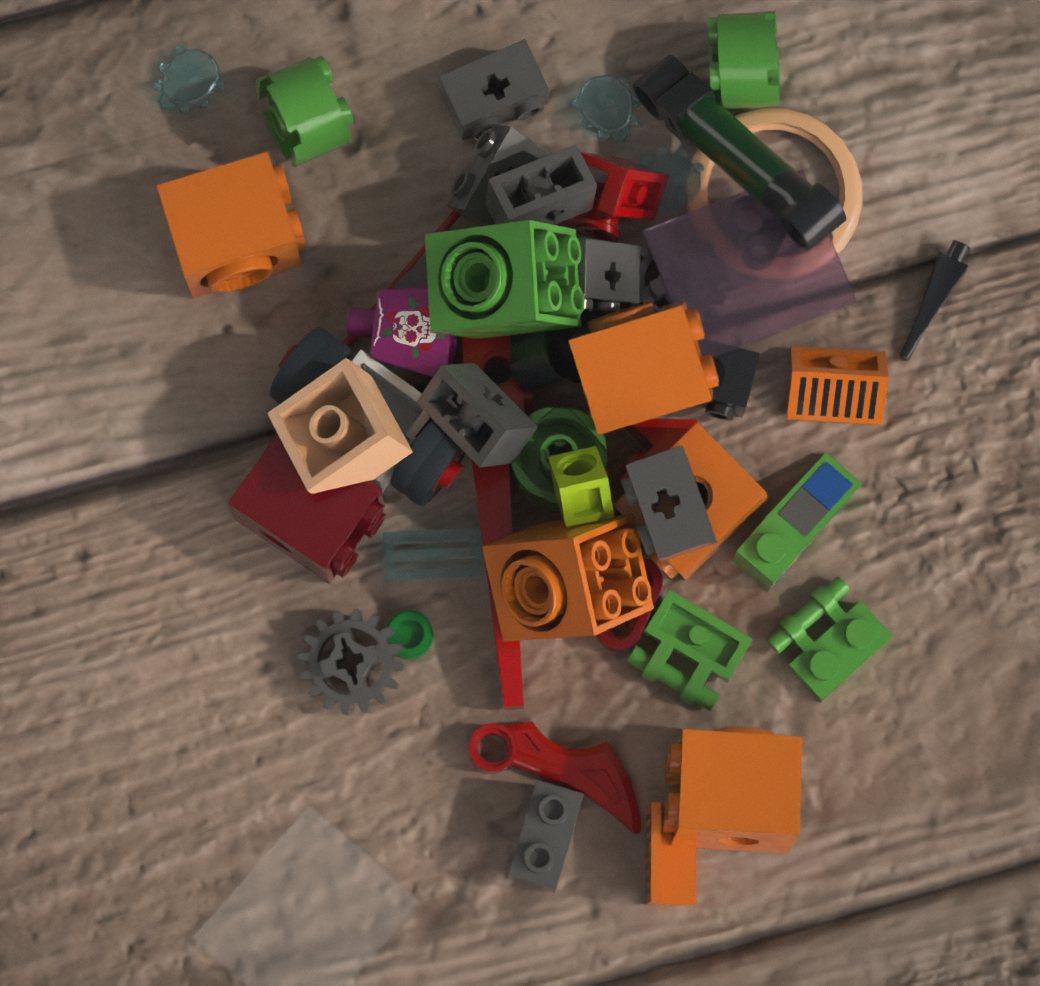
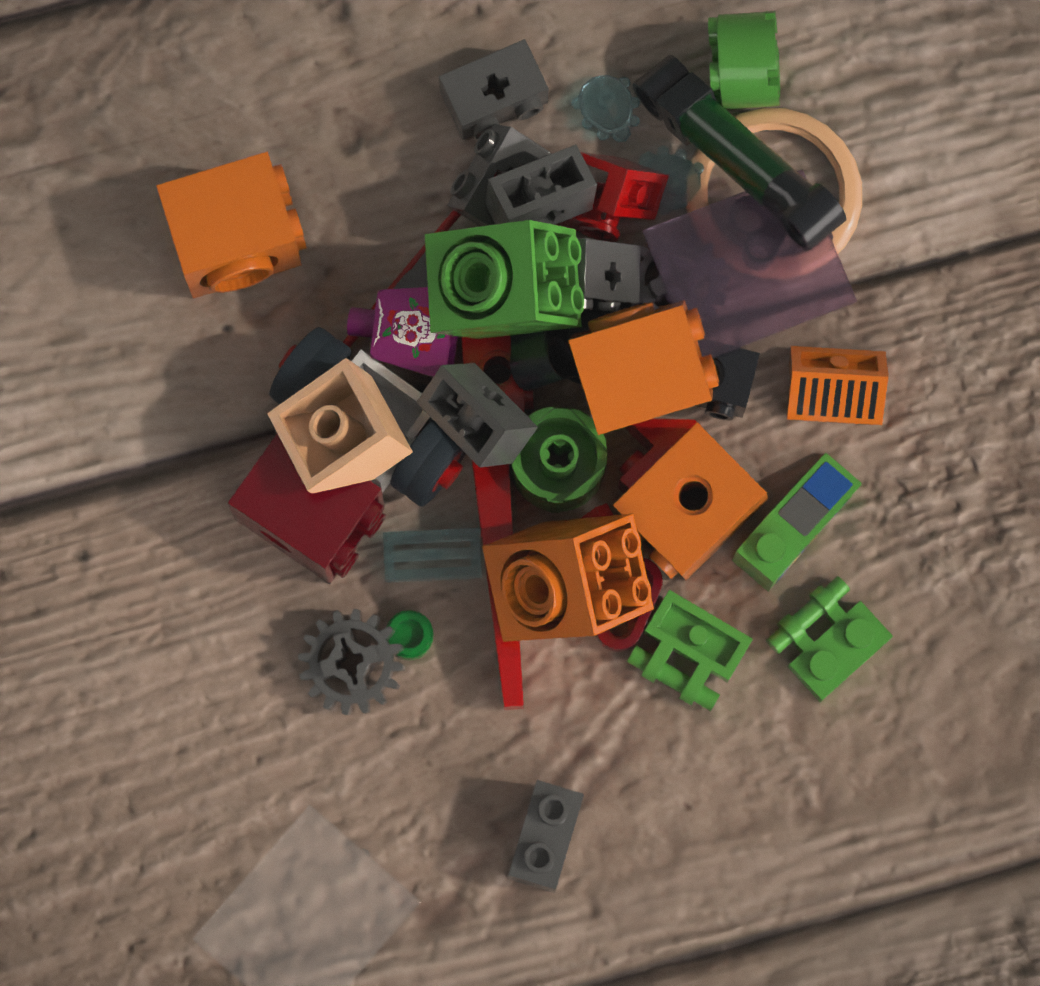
clear light blue piece [153,45,225,115] -> none
bright green brick [255,56,354,167] -> none
red piece [468,722,641,835] -> none
lime brick [548,446,615,529] -> none
dark grey brick [621,445,717,562] -> none
orange panel [645,802,696,906] -> none
orange brick [662,727,803,854] -> none
black piece [900,240,970,361] -> none

